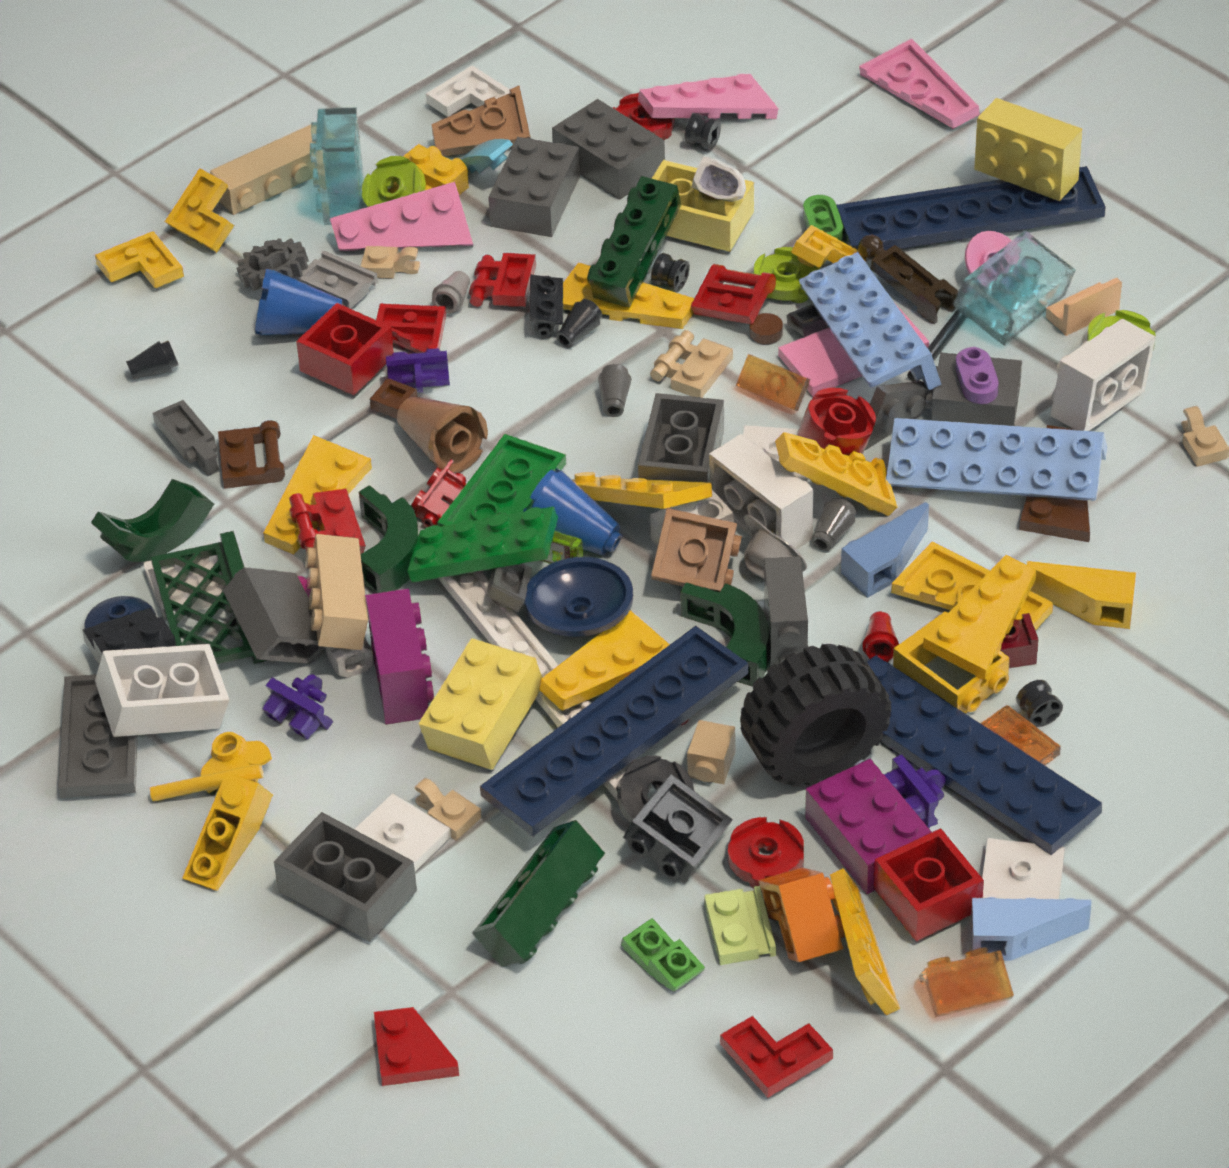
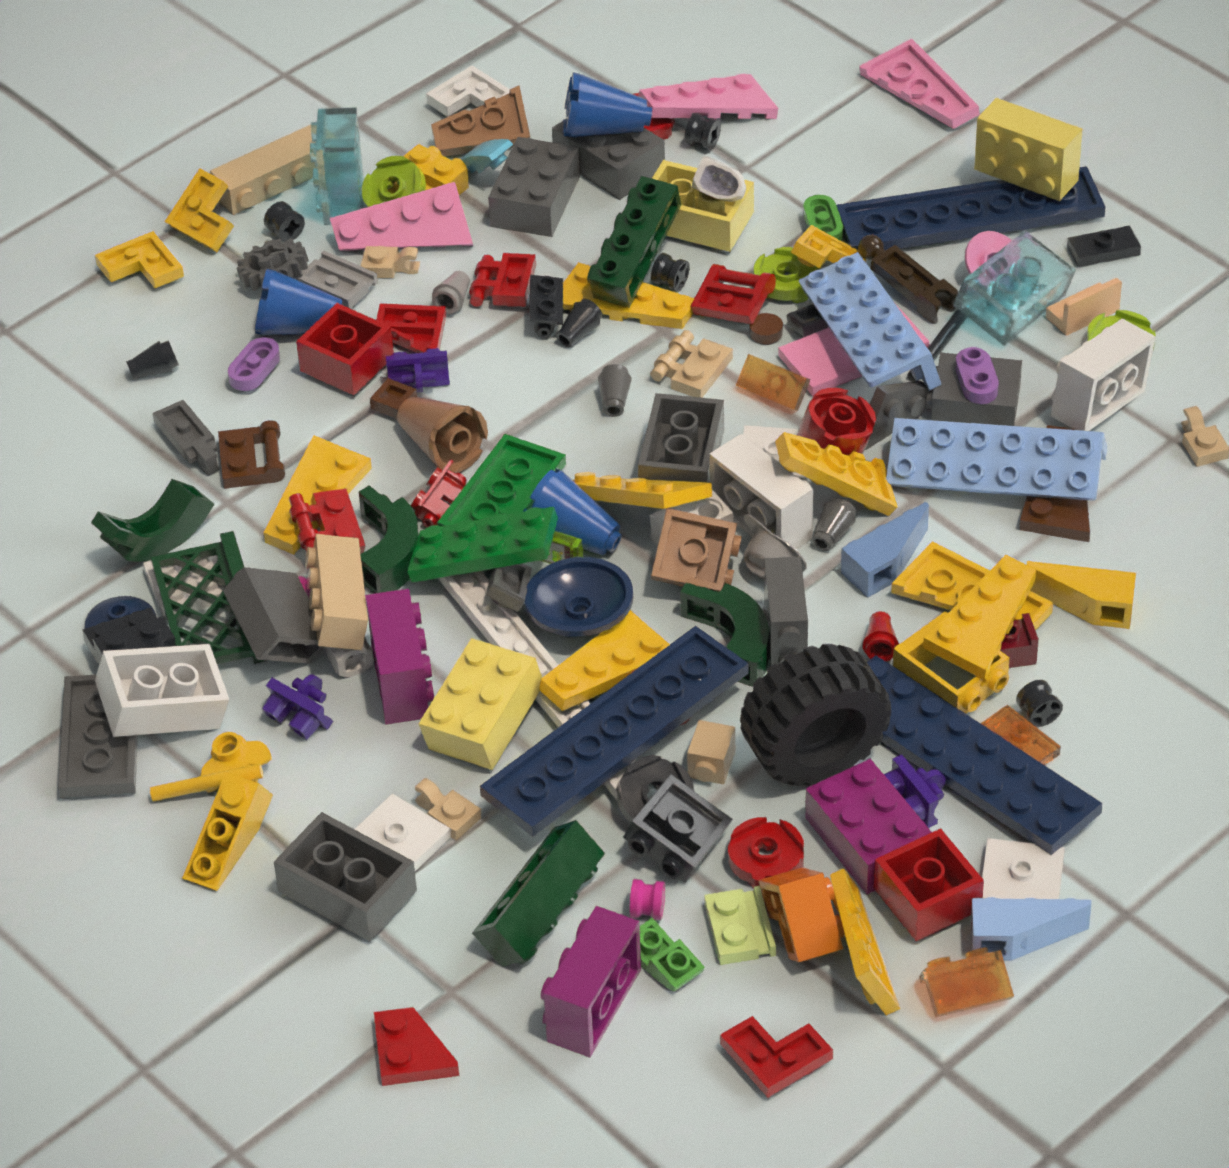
none -> medium lavender plate [228,337,280,391]
none -> black wheel [264,201,305,242]
none -> magenta brick [540,906,641,1058]
none -> blue cone [562,72,652,137]
none -> dark pink wheel [629,879,666,920]
none -> black plate [1067,225,1141,267]

